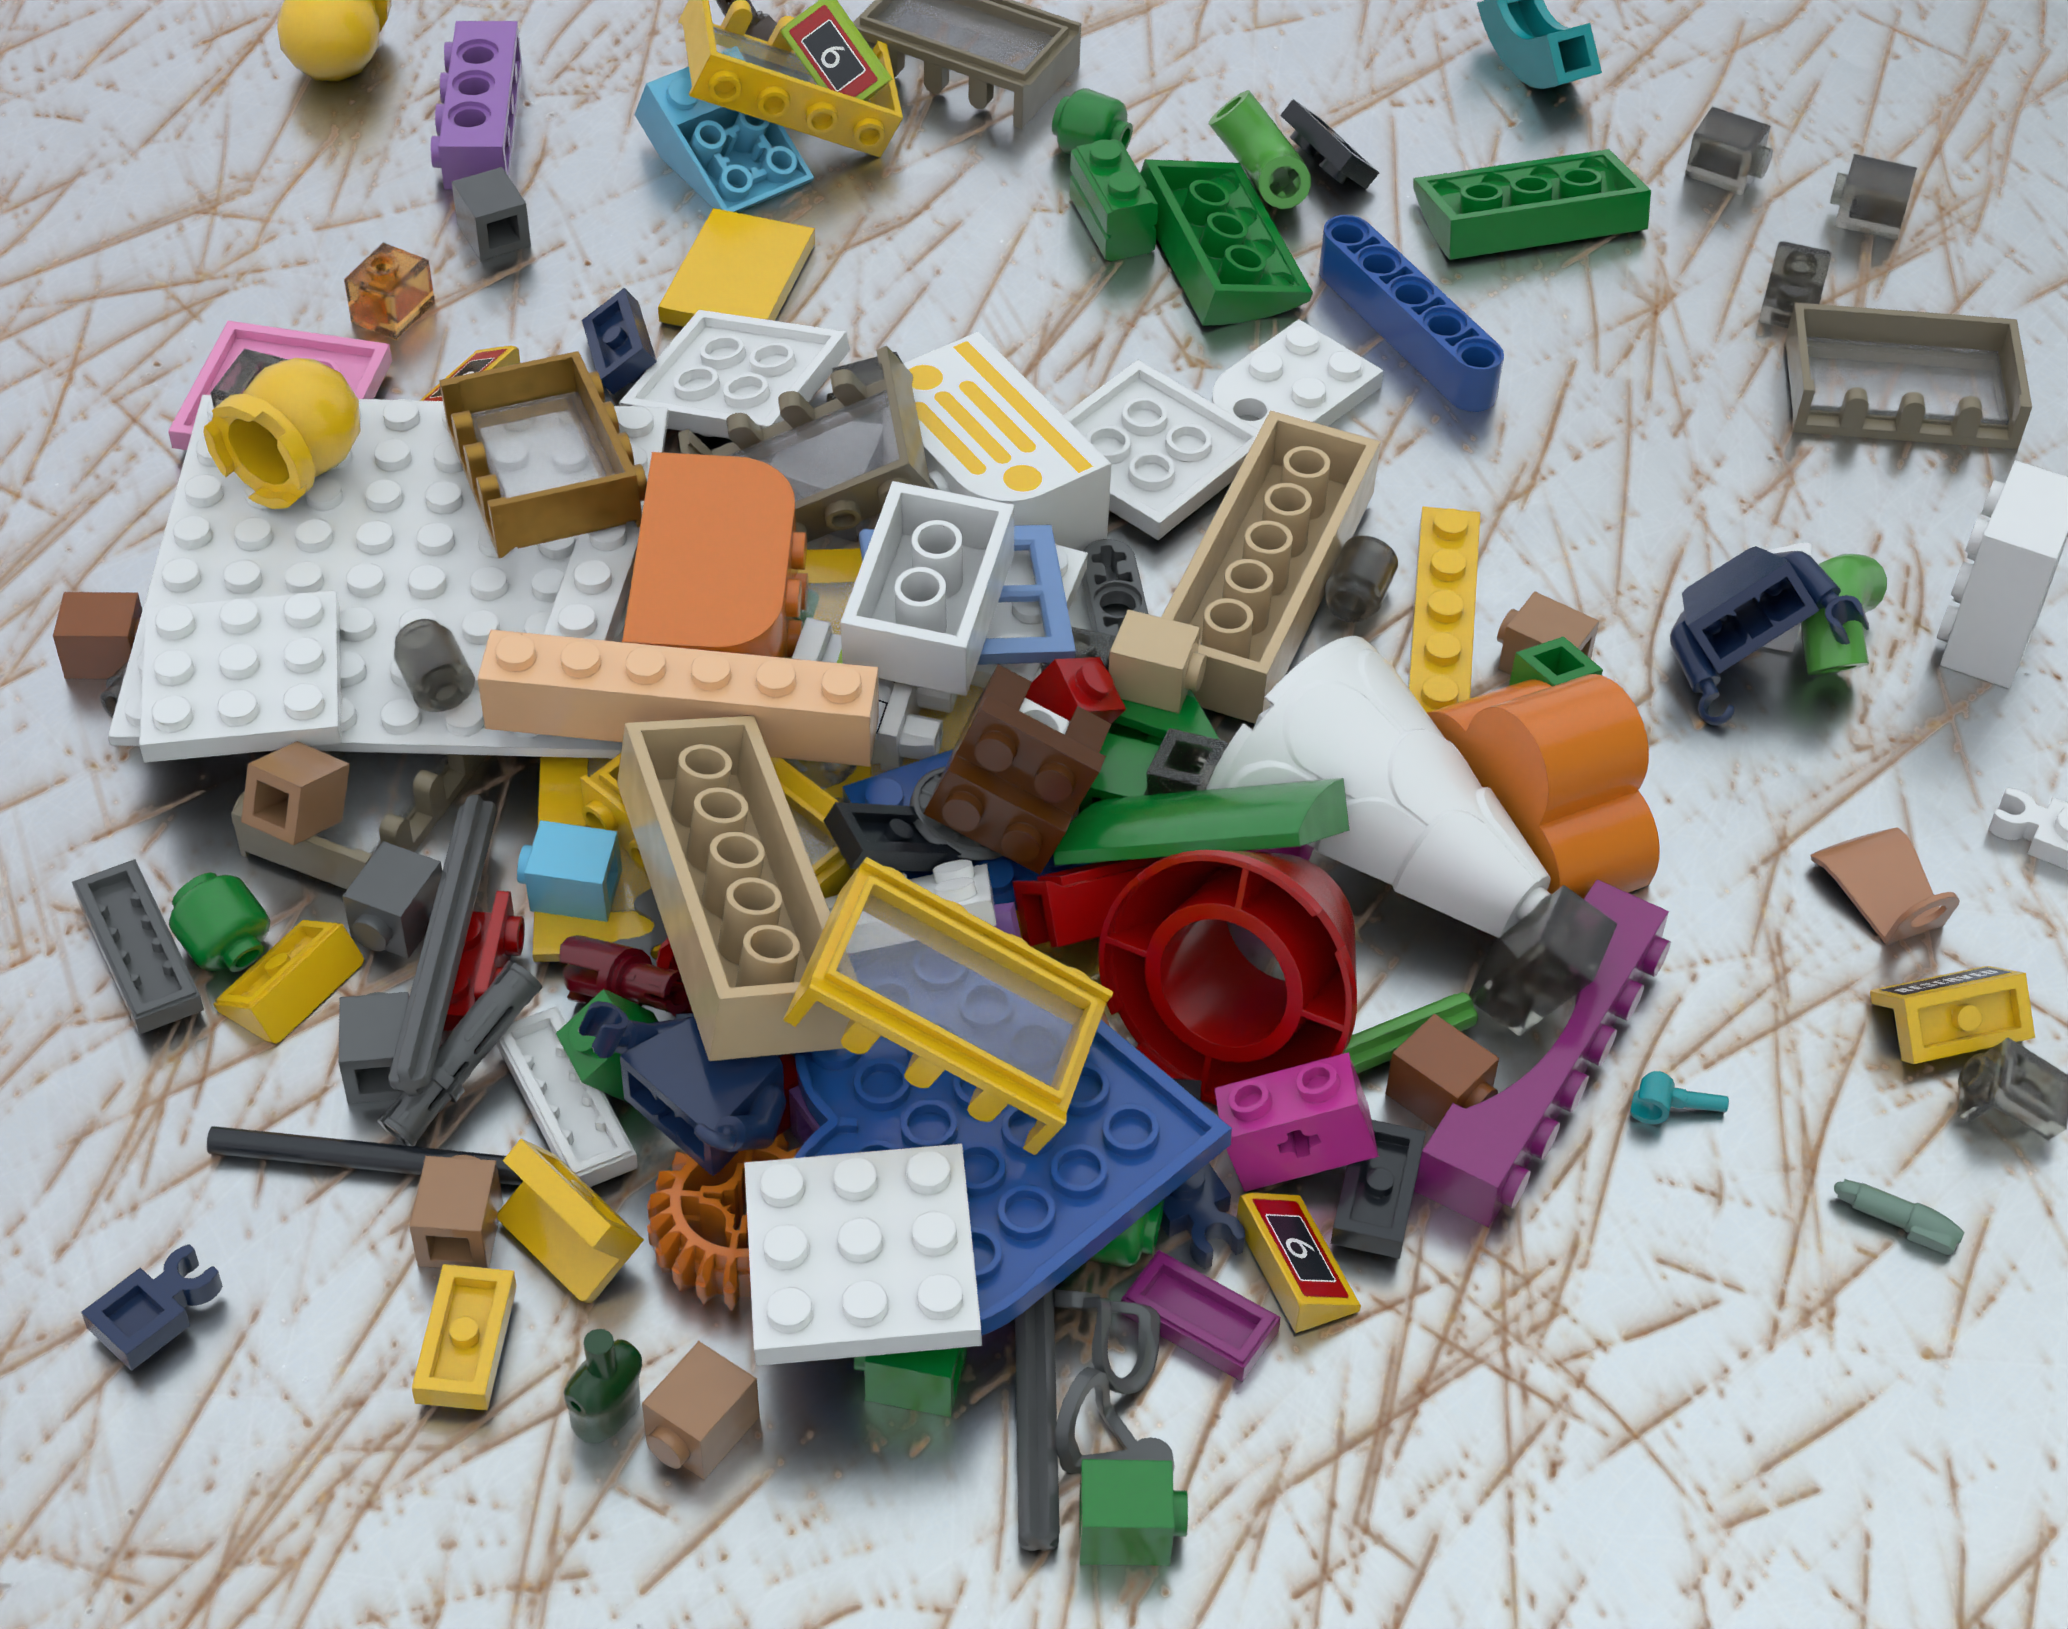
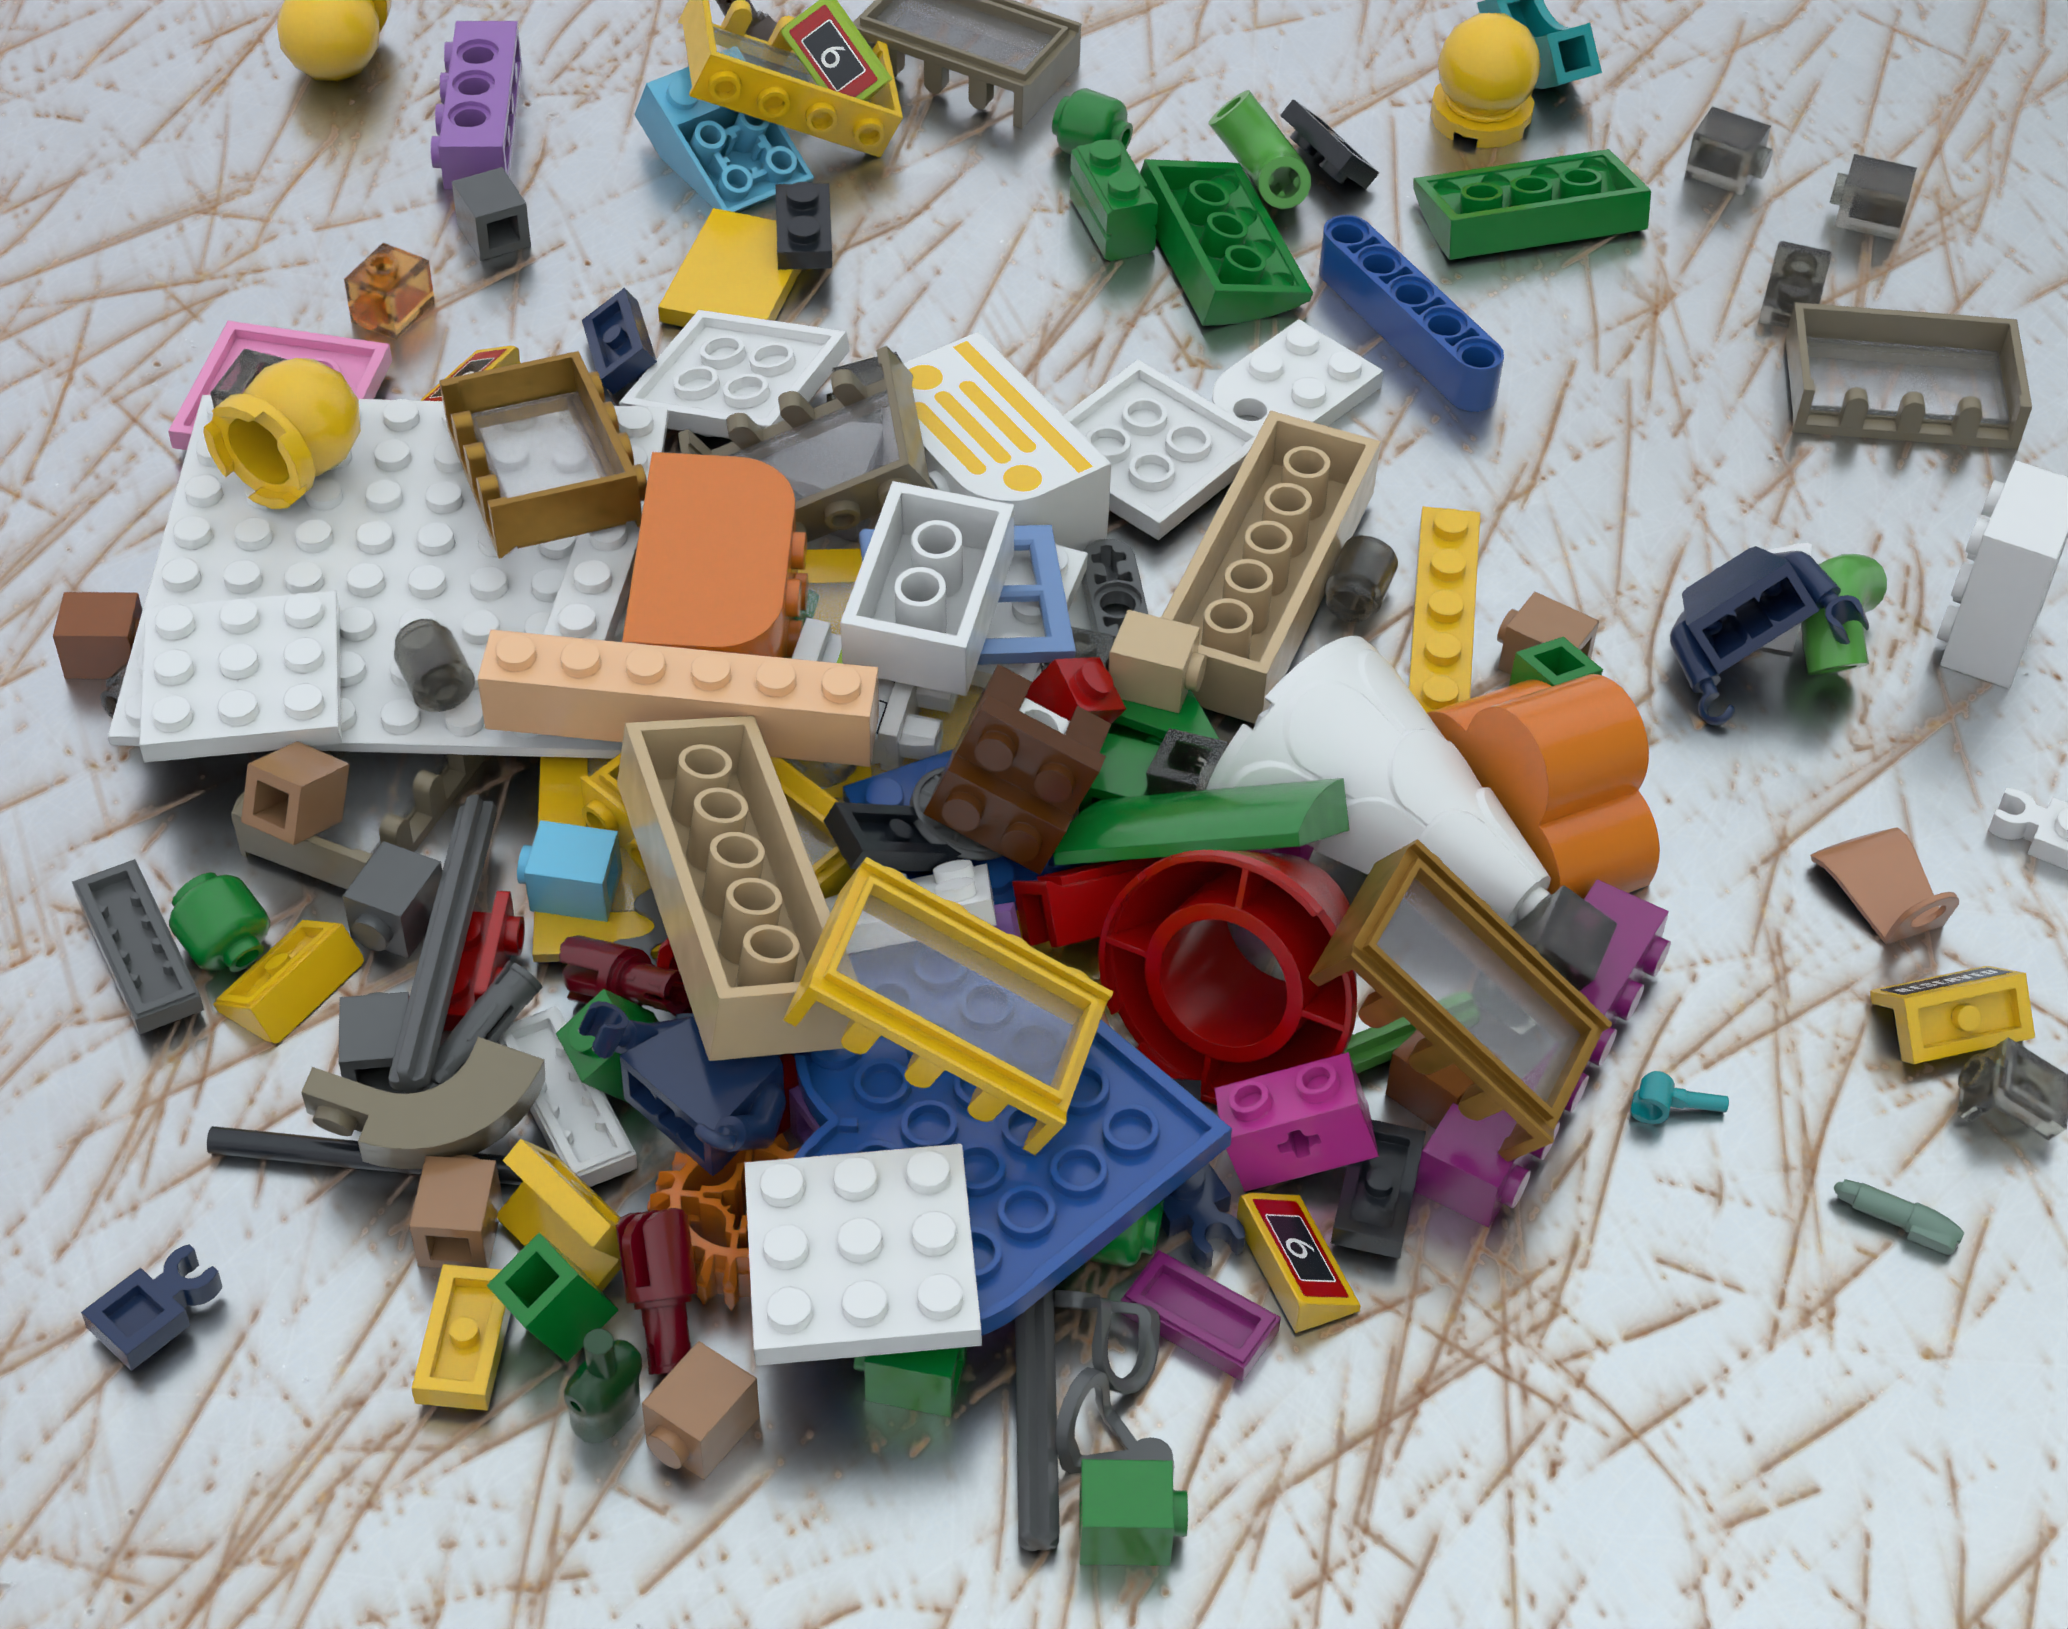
none -> dark tan arch [301,1037,546,1169]
none -> green brick [487,1233,619,1363]
none -> dark red arm [616,1208,698,1375]
none -> black plate [776,182,832,270]
none -> pearl gold window [1308,839,1612,1162]
none -> yellow tile [1430,13,1541,148]

